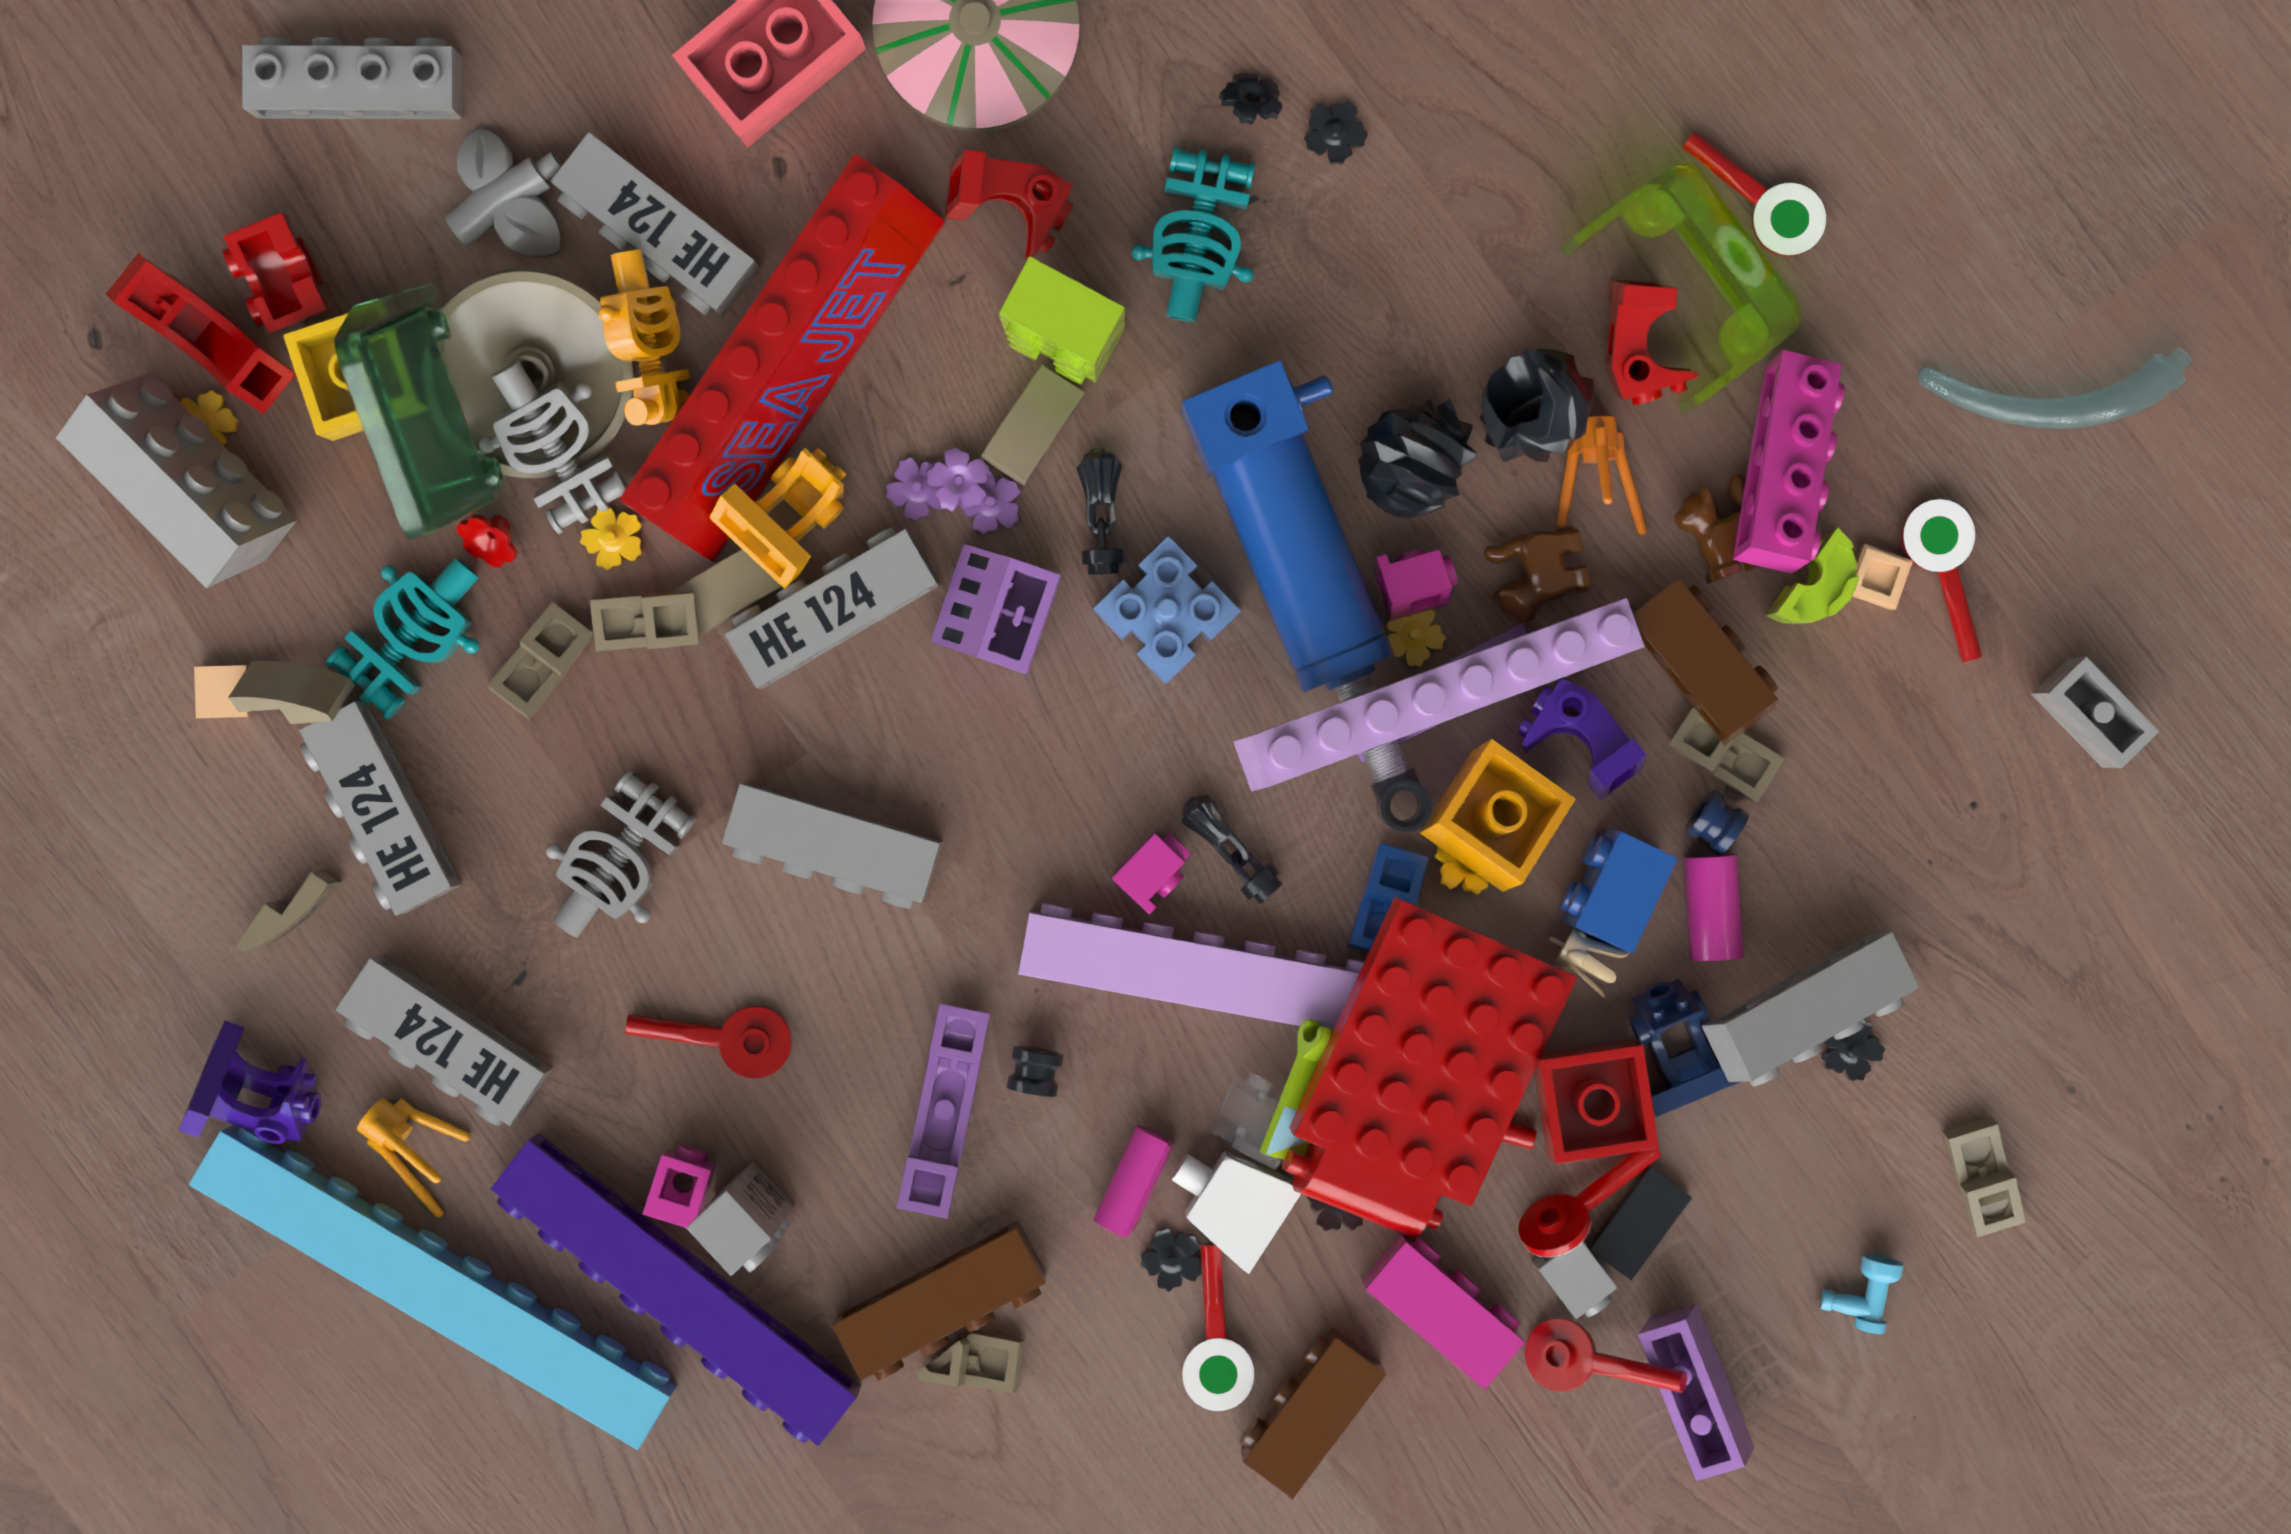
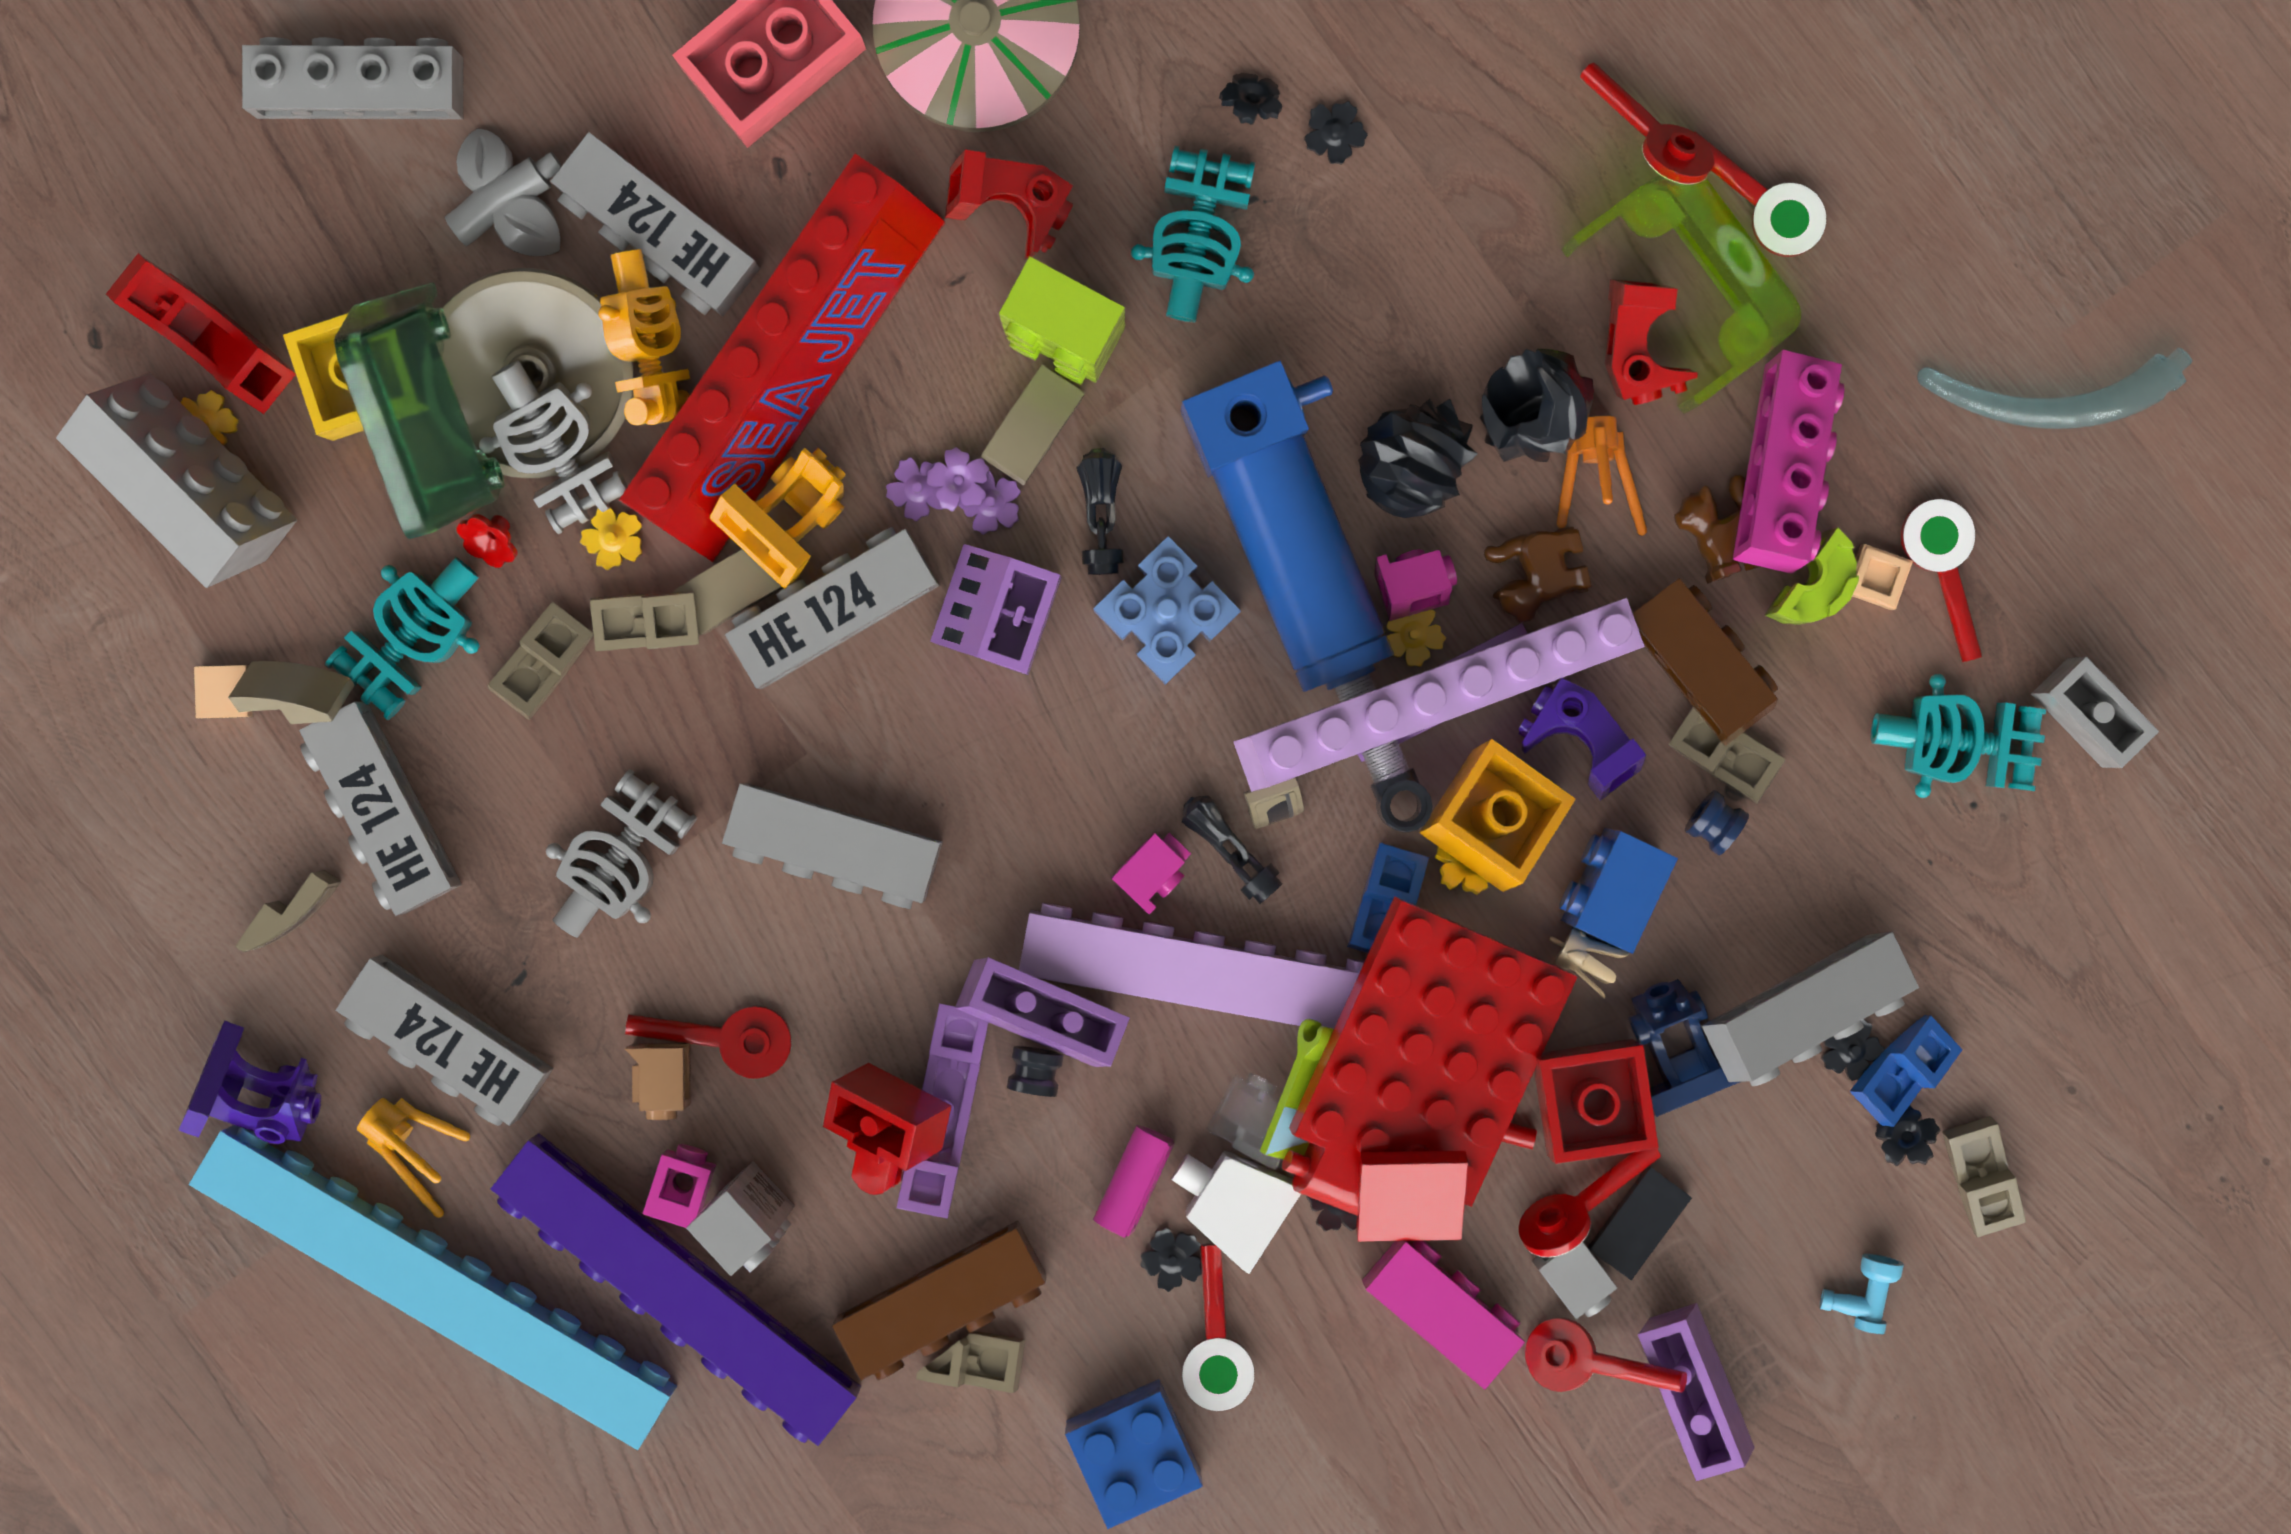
red cylinder [223,212,328,334] -> none
reddish brown brick [1240,1328,1386,1500] -> none
dark pink brick [1683,854,1744,961] -> none
none -> medium nougat window [624,1043,691,1120]
none -> red brick [823,1062,952,1195]
none -> medium lavender brick [955,957,1130,1067]
none -> blue brick [1065,1379,1203,1529]
none -> dark tan slope [1243,777,1304,829]
none -> tile [1356,1151,1468,1242]
none -> red piece [1580,62,1714,184]
none -> blue slope [1850,1015,1963,1127]
none -> teal torso [1871,674,2046,798]
none -> black plant [1875,1105,1940,1166]

